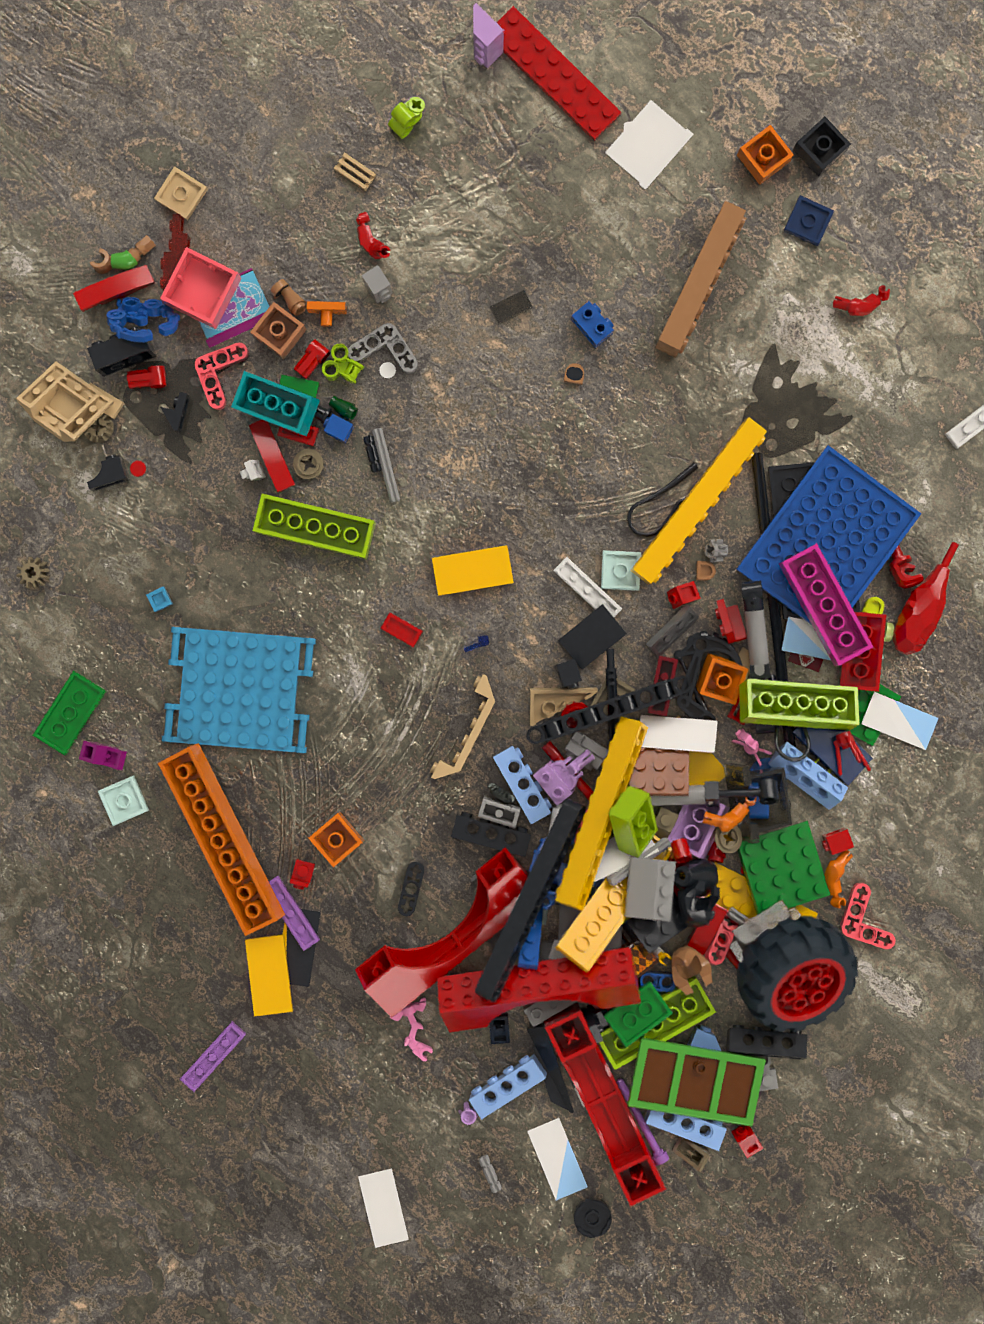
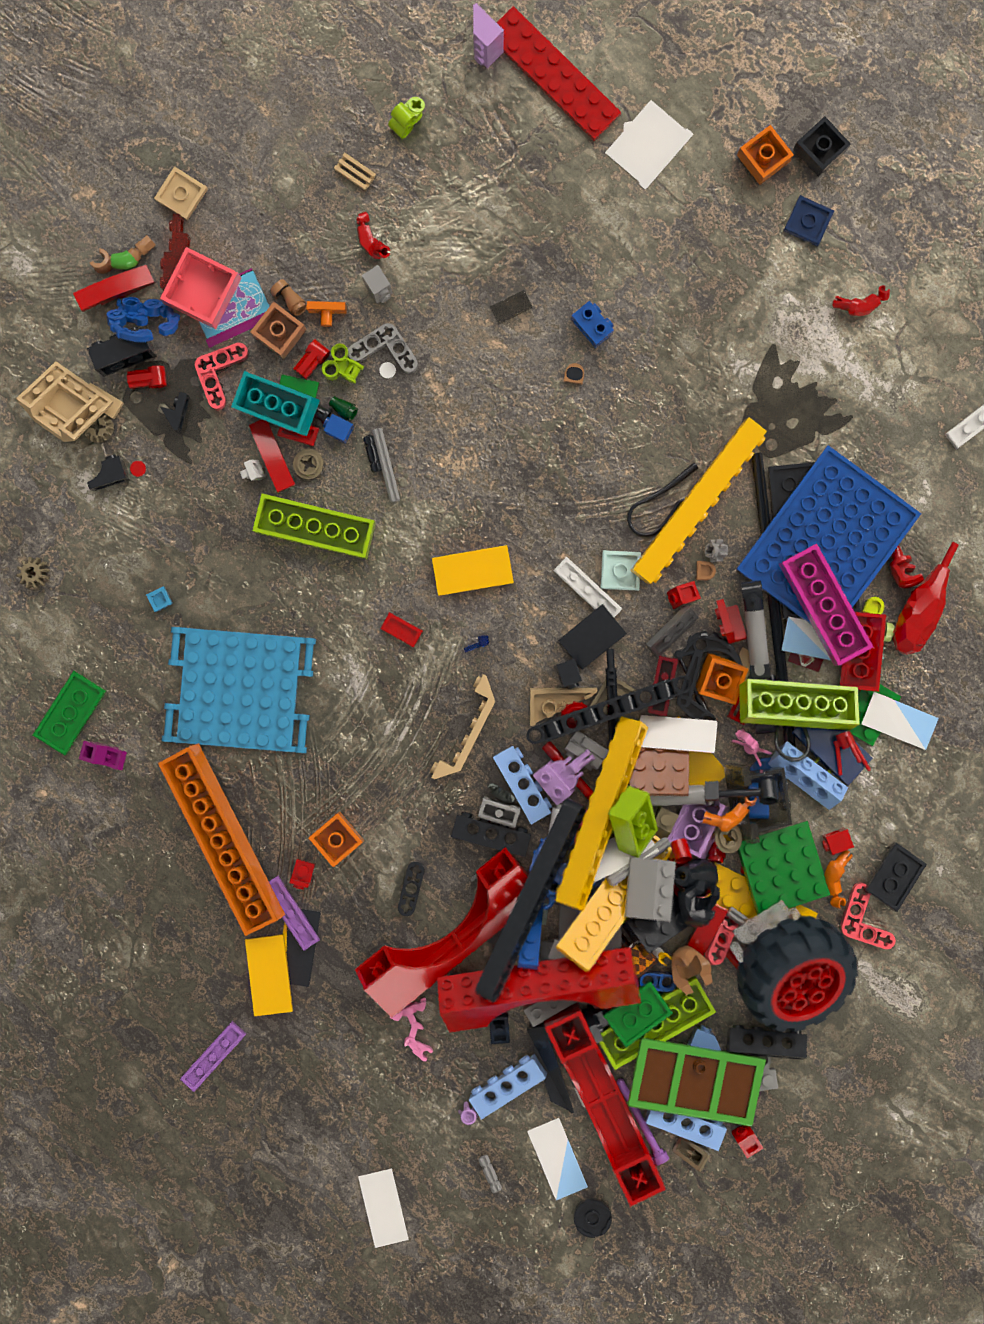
light aqua tile [98,775,149,826] -> none
medium nougat brick [655,201,747,358] -> none
none -> black tile [864,842,927,912]

